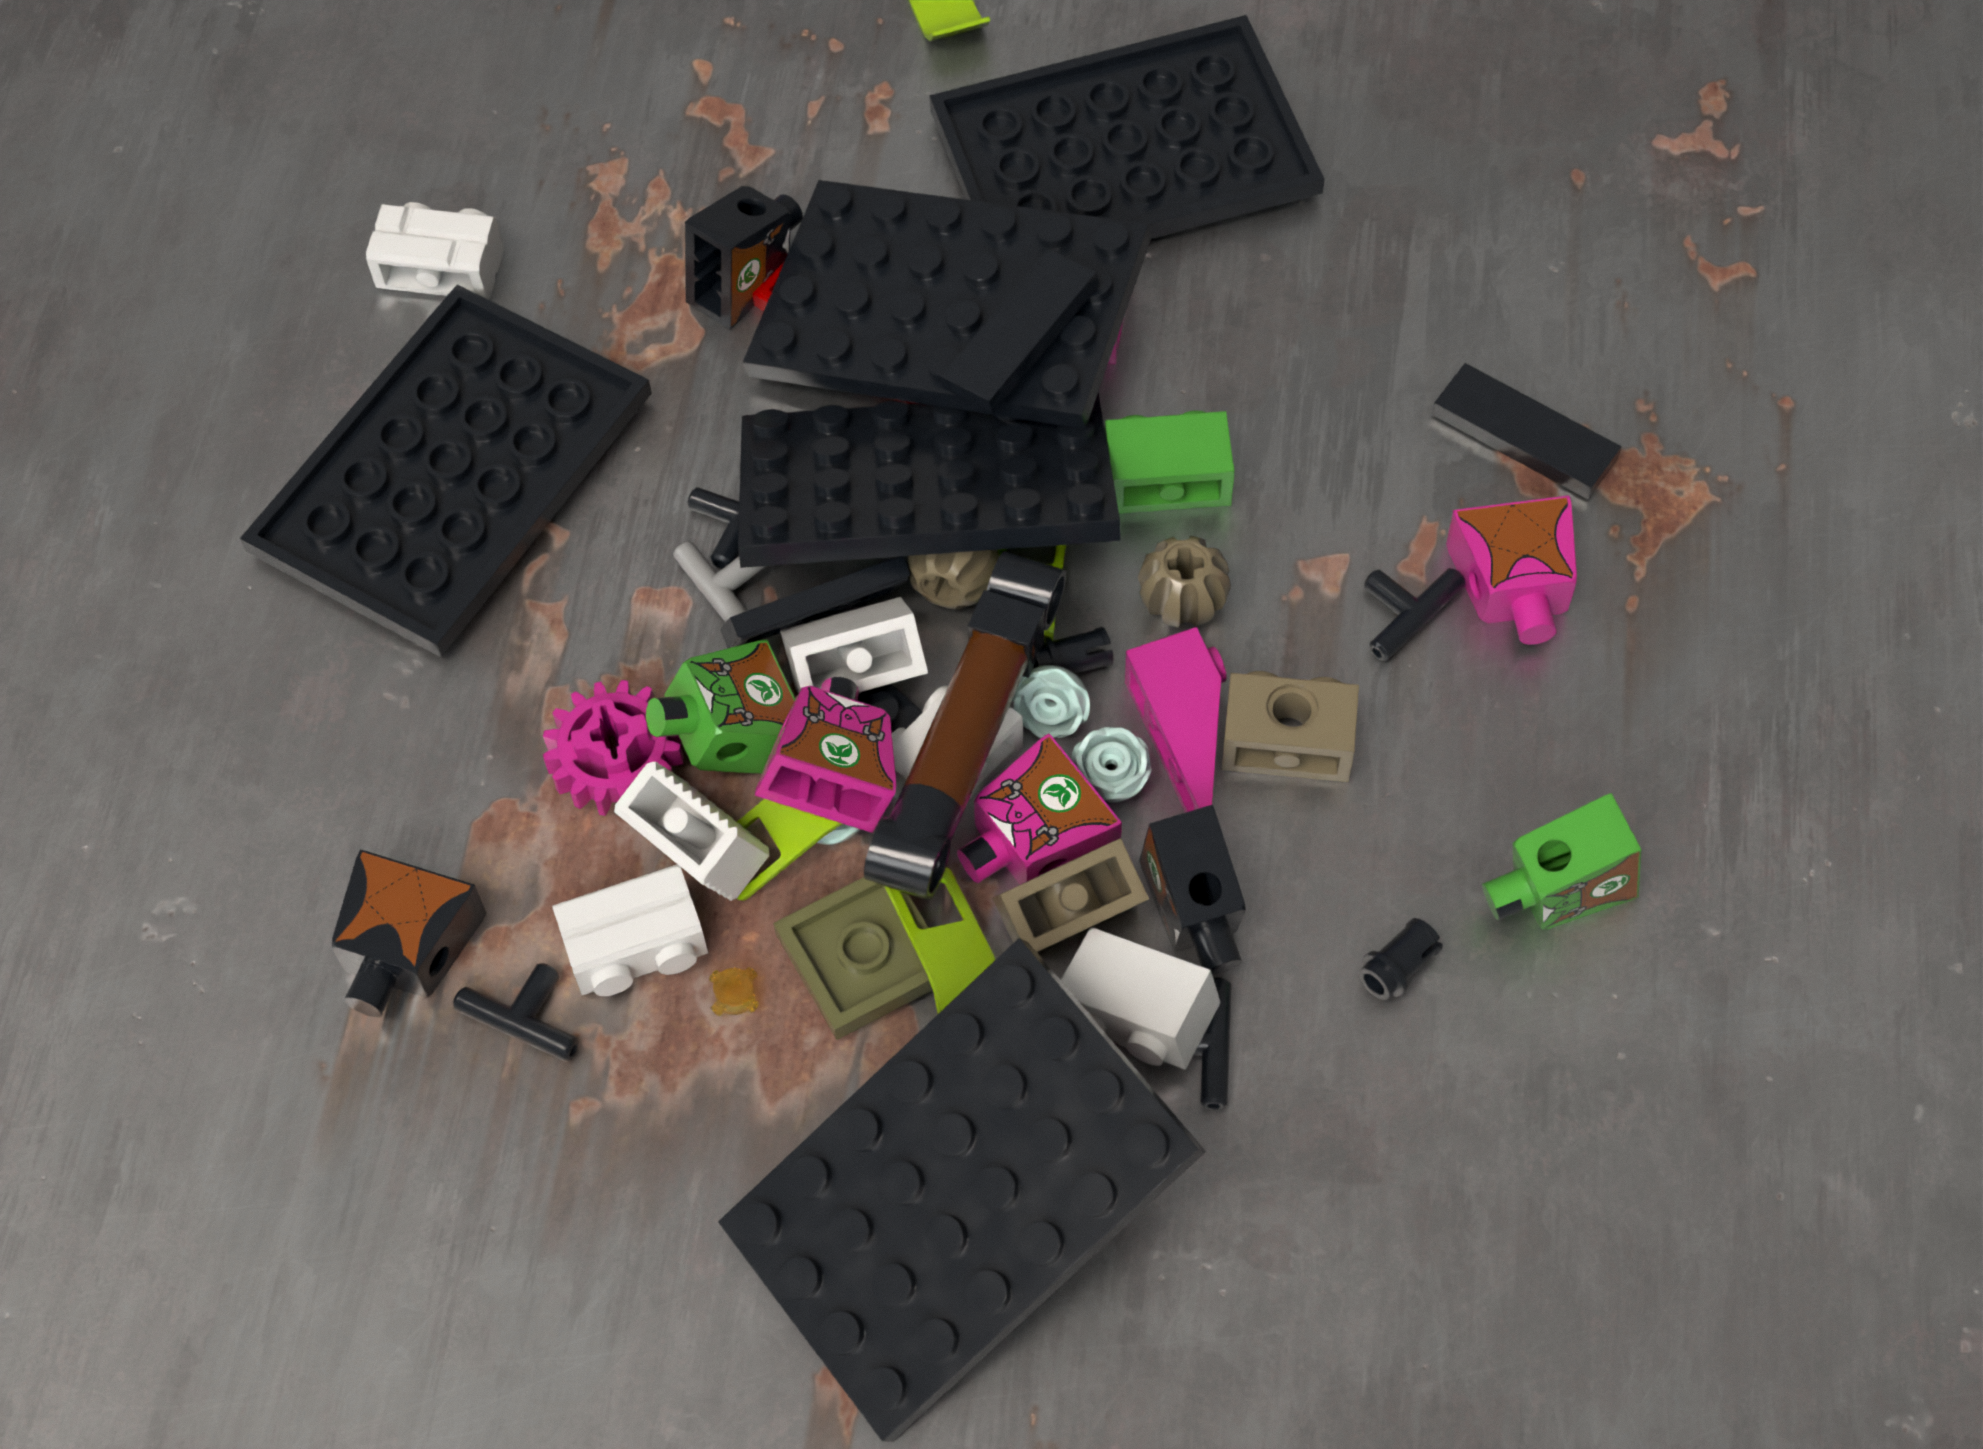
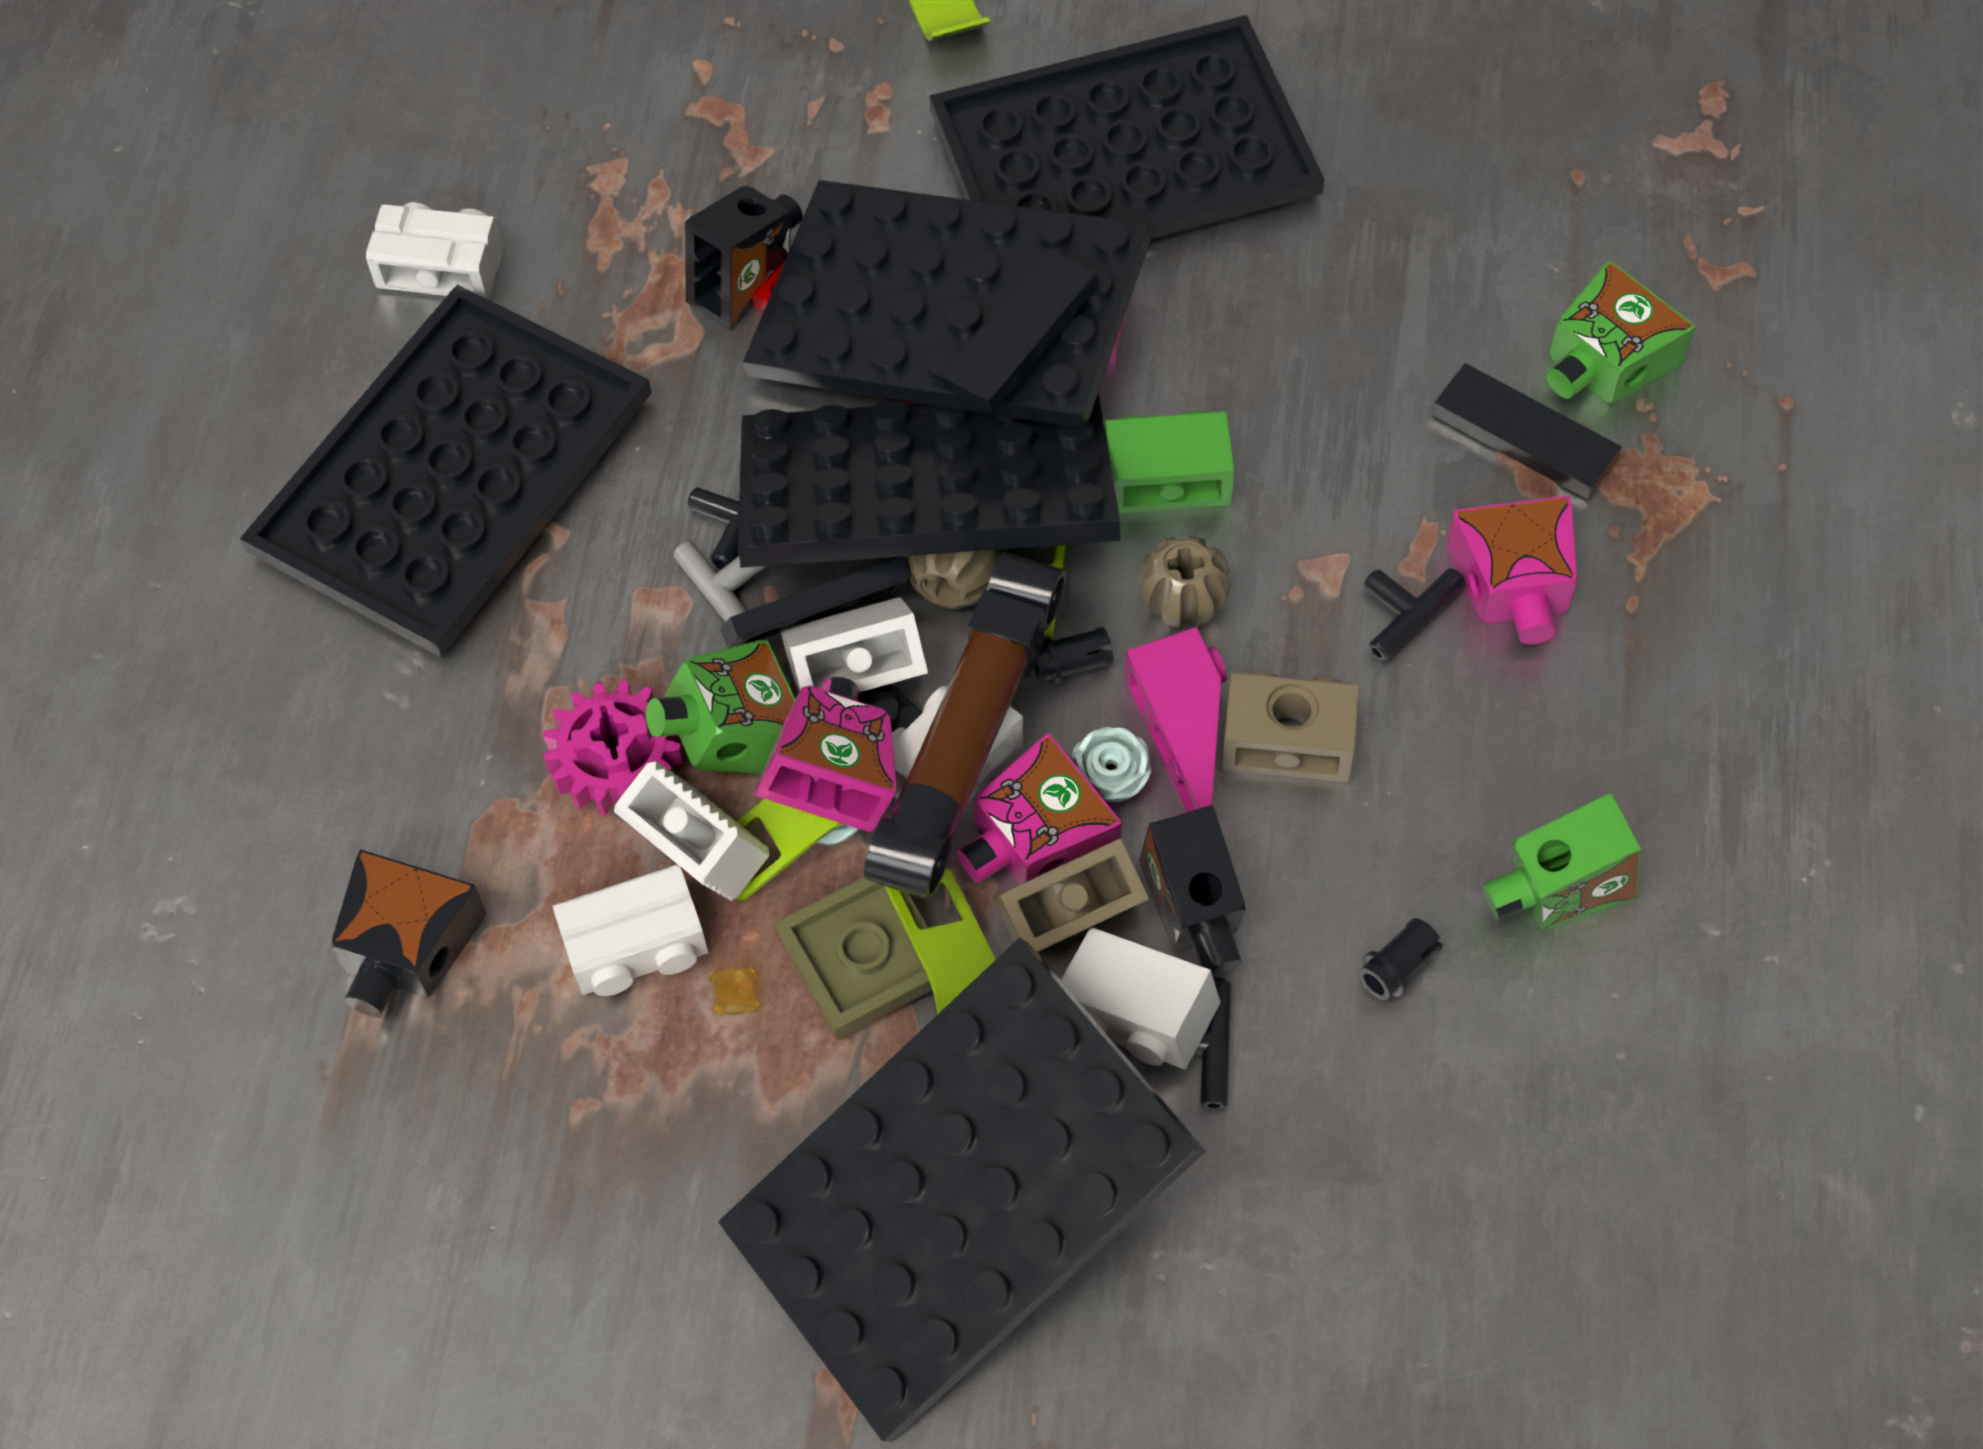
black piece [453,963,579,1062] -> none
light aqua plate [1012,665,1090,738] -> none
none -> torso [1546,260,1696,403]

